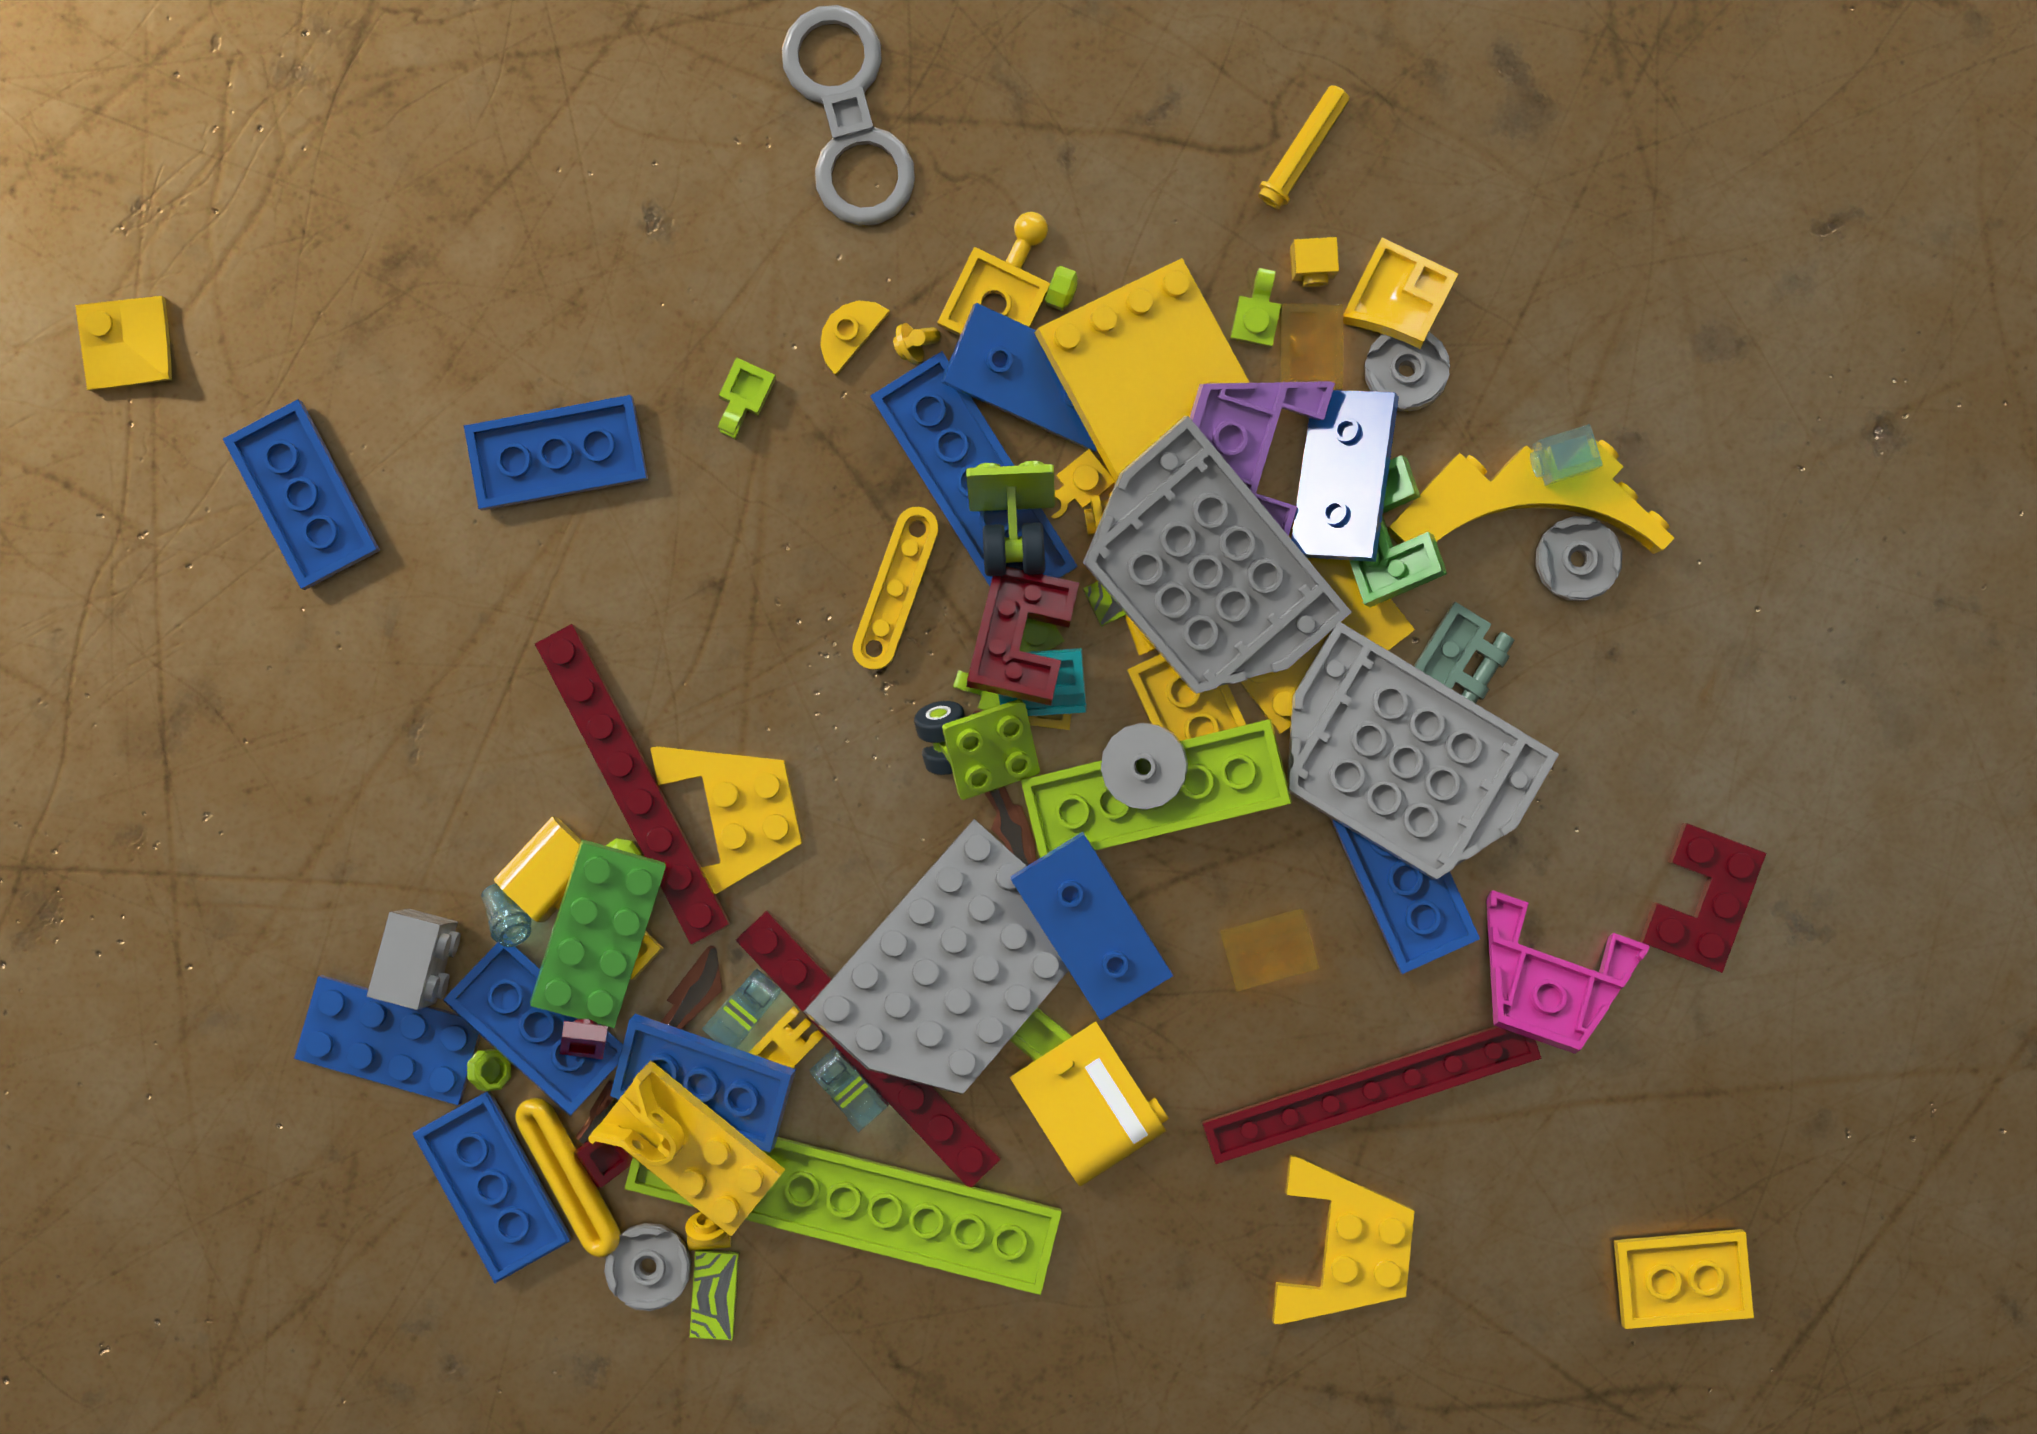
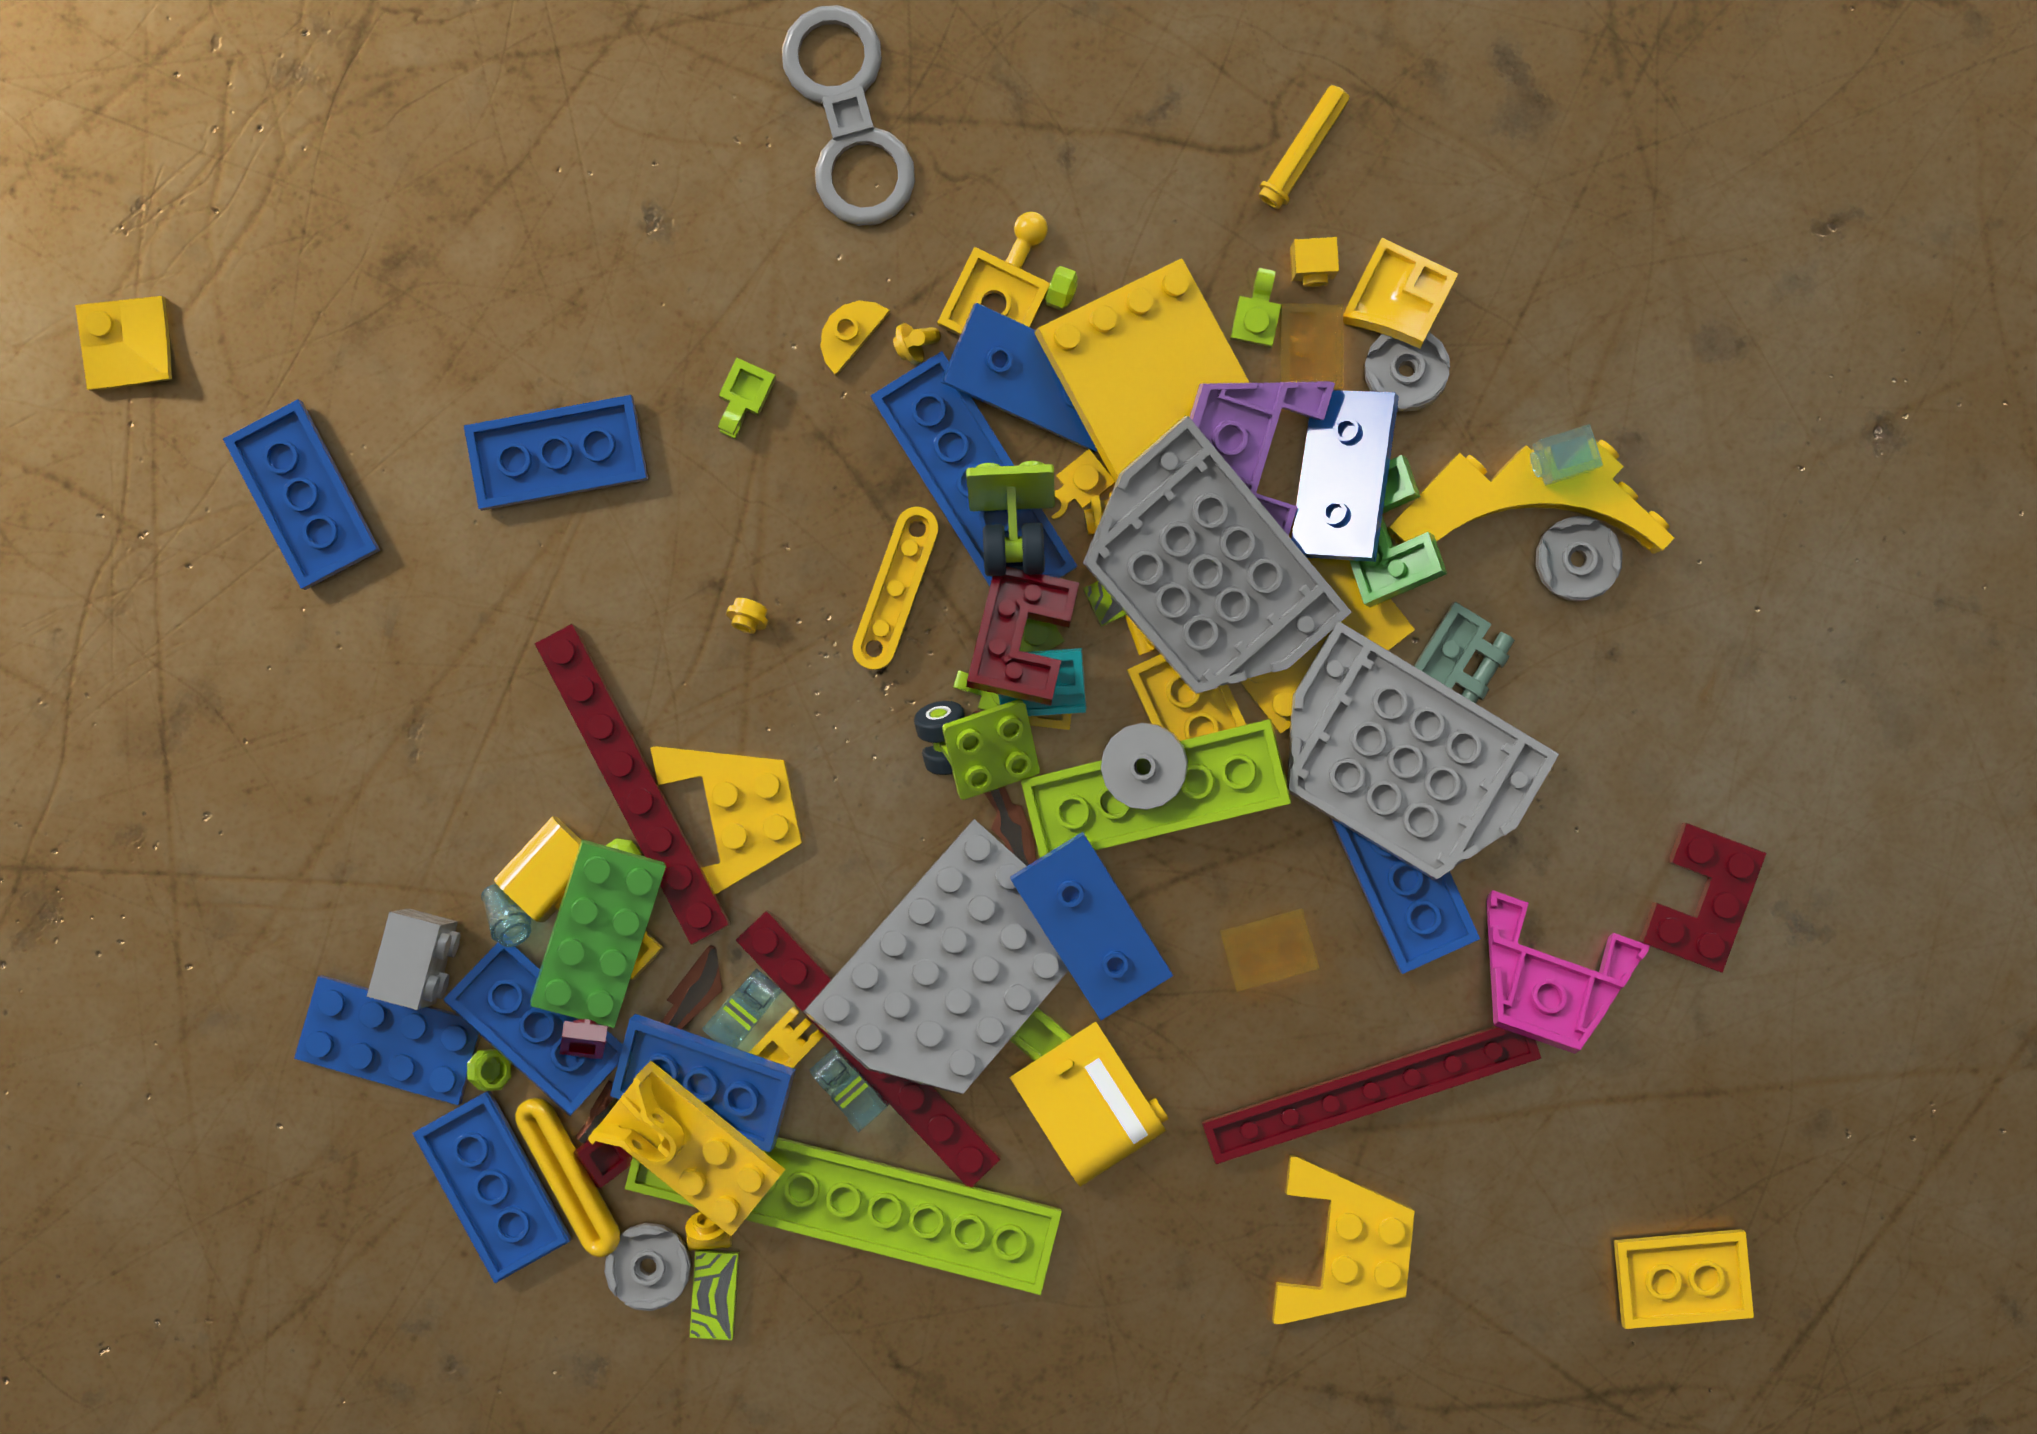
none -> yellow plate [726,598,768,634]

